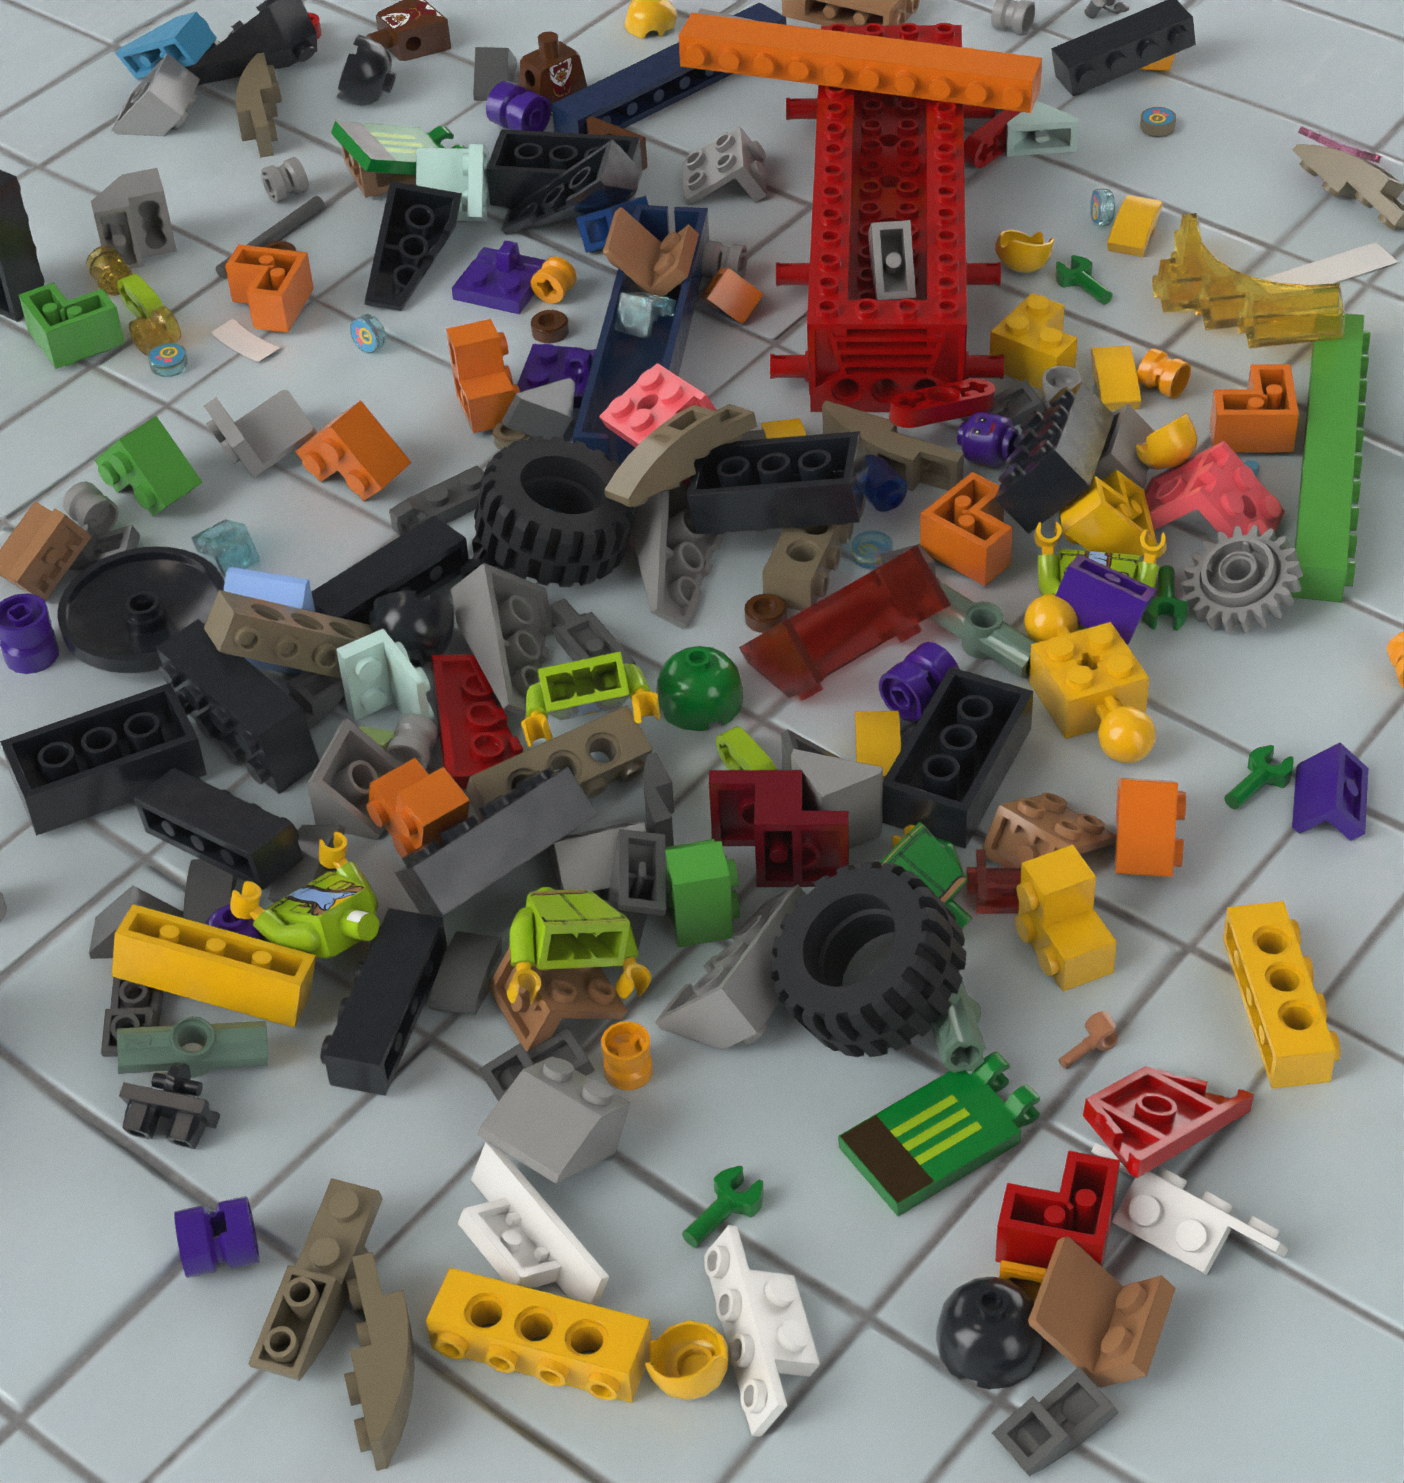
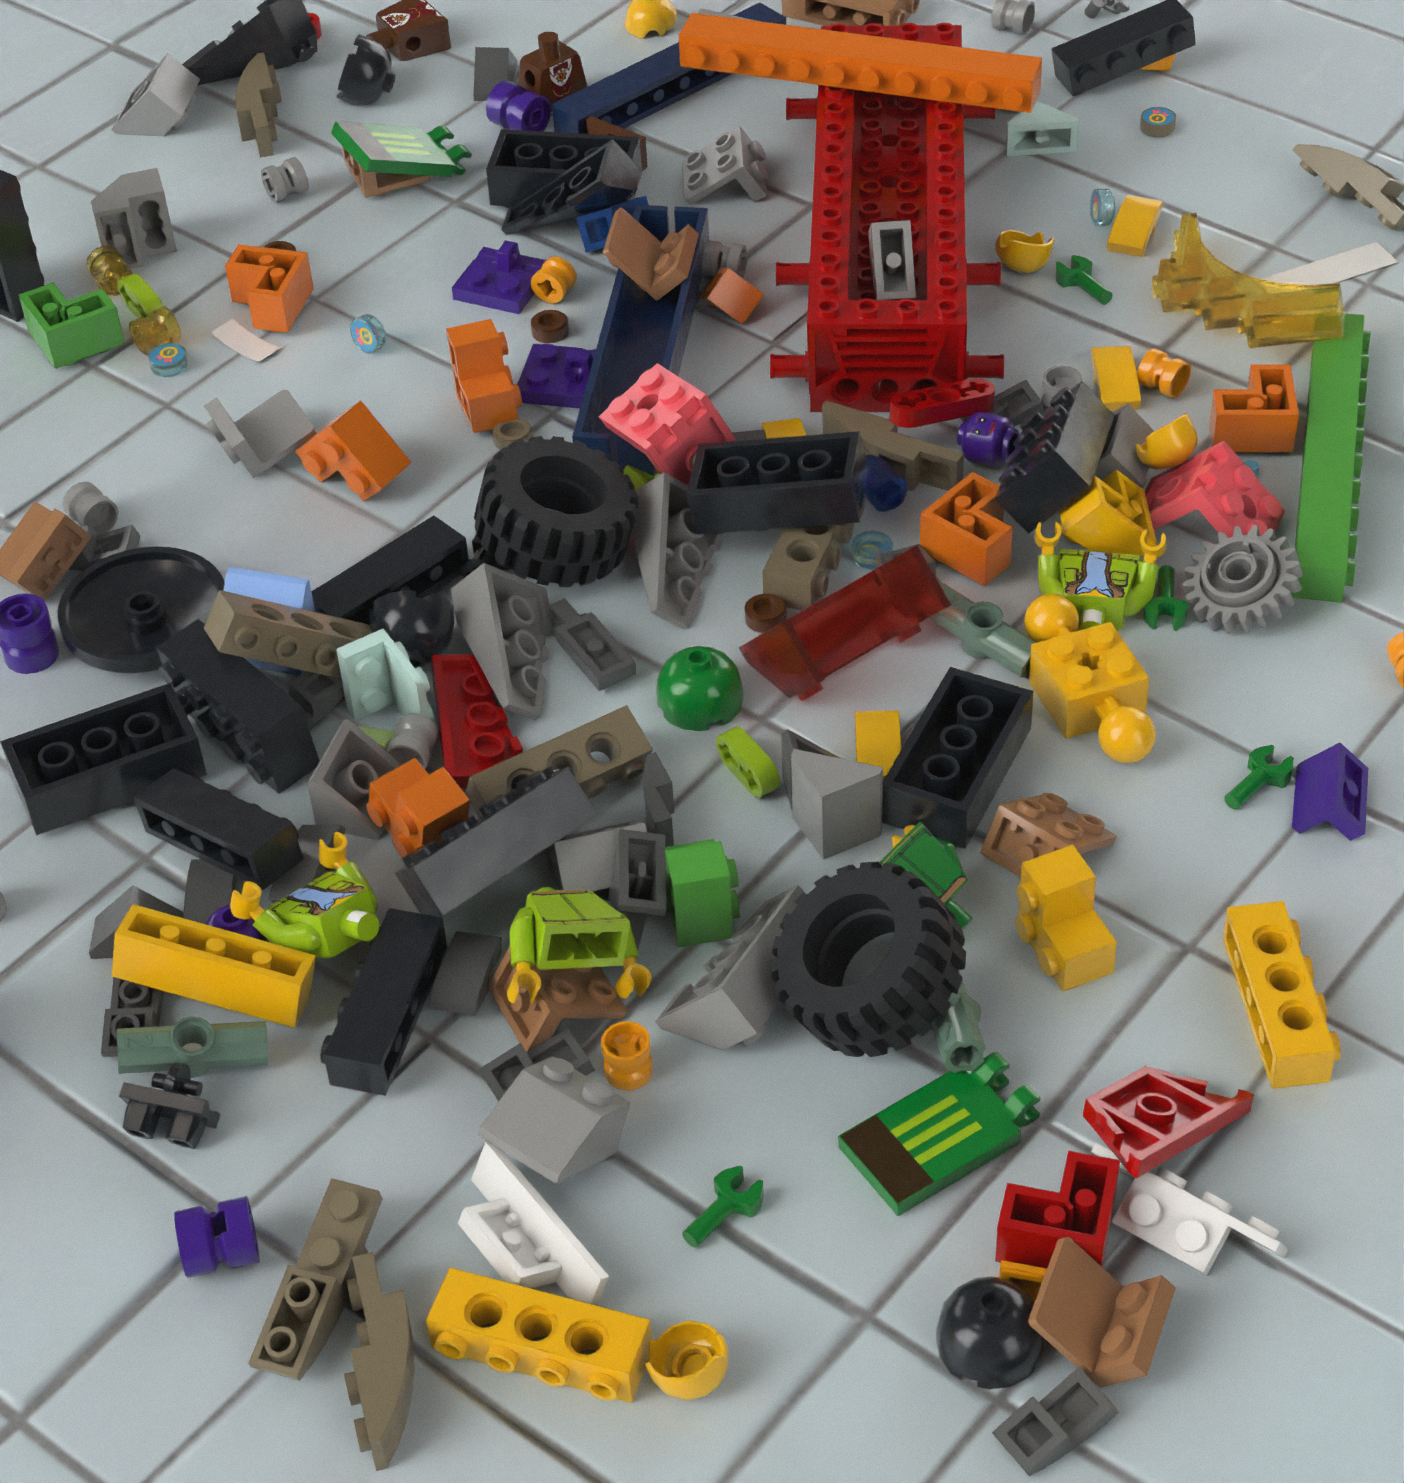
bright green brick [94,416,203,516] -> none
dark azure slope [115,11,217,79] -> none
clear light blue bracket [191,519,260,577] -> none
dark grey bar [216,196,325,278] -> none
black wedge [364,181,462,311] -> none
dark grey hinge [389,465,484,536] -> none
light aqua bracket [416,144,489,222] -> none
dark grey slope [502,378,575,440] -> none
lime torso [521,651,660,747] -> none
dark tan slope [604,404,757,507] -> none
clear light blue bracket [615,292,676,338] -> none
white bracket [704,1225,820,1437] -> none
dark red bracket [709,770,849,887] -> none
dark purple wheel [879,642,959,722] -> none
red beam [964,110,1021,169] -> none
clear red bracket [966,849,1021,914] -> none
yellow brick [990,293,1078,390] -> none
dark purple panel [1055,554,1157,645] -> none
nougat hand [1058,1011,1118,1069] -> none
orange brick [1114,778,1186,877] -> none
clear pink piece [1298,126,1382,163] -> none

